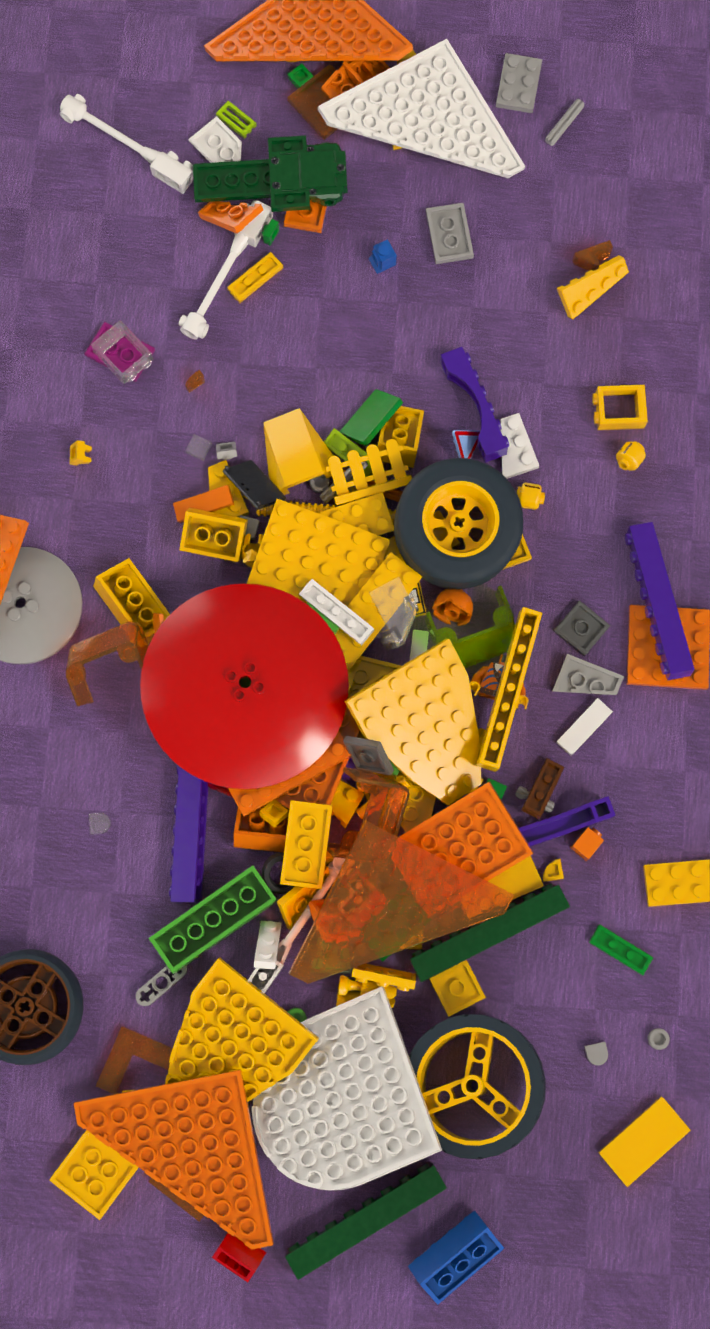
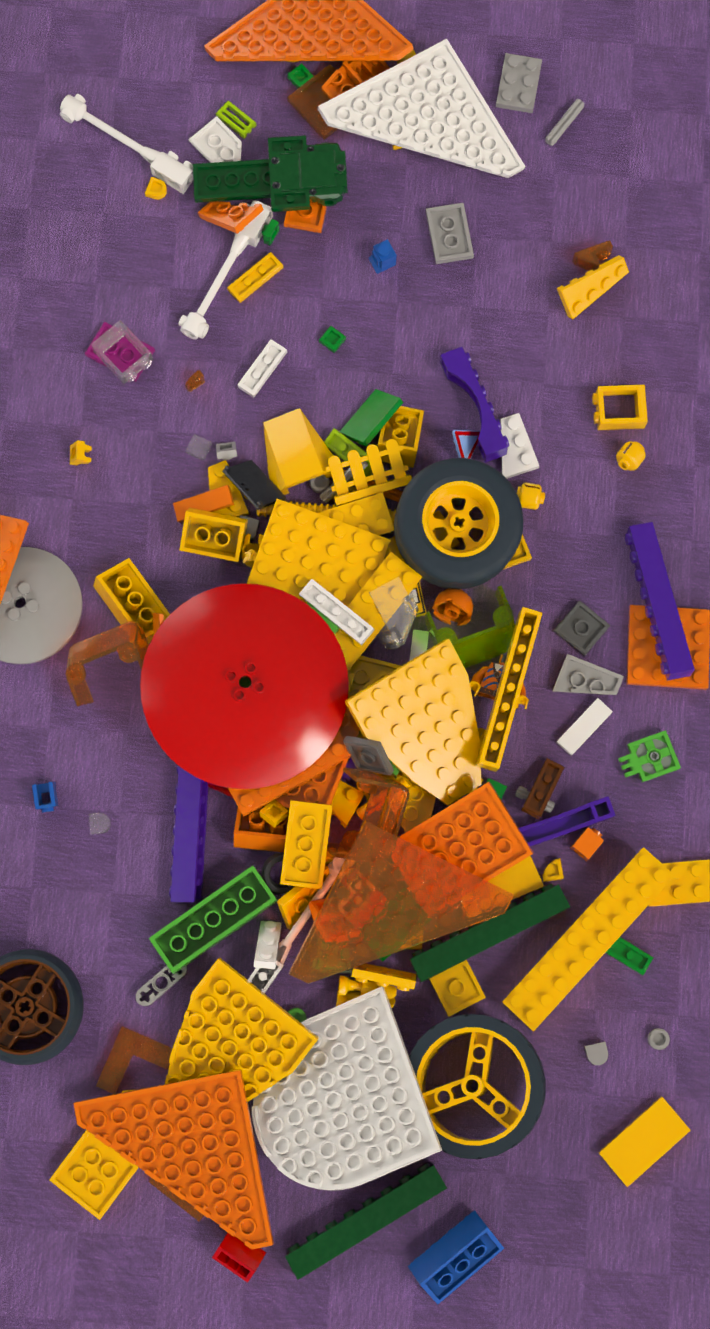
none -> blue window [32,782,59,813]
none -> yellow tile [145,177,167,200]
none -> white plate [238,340,287,398]
none -> green tile [319,326,346,353]
none -> yellow brick [502,847,675,1032]
none -> bright green piece [618,730,681,783]

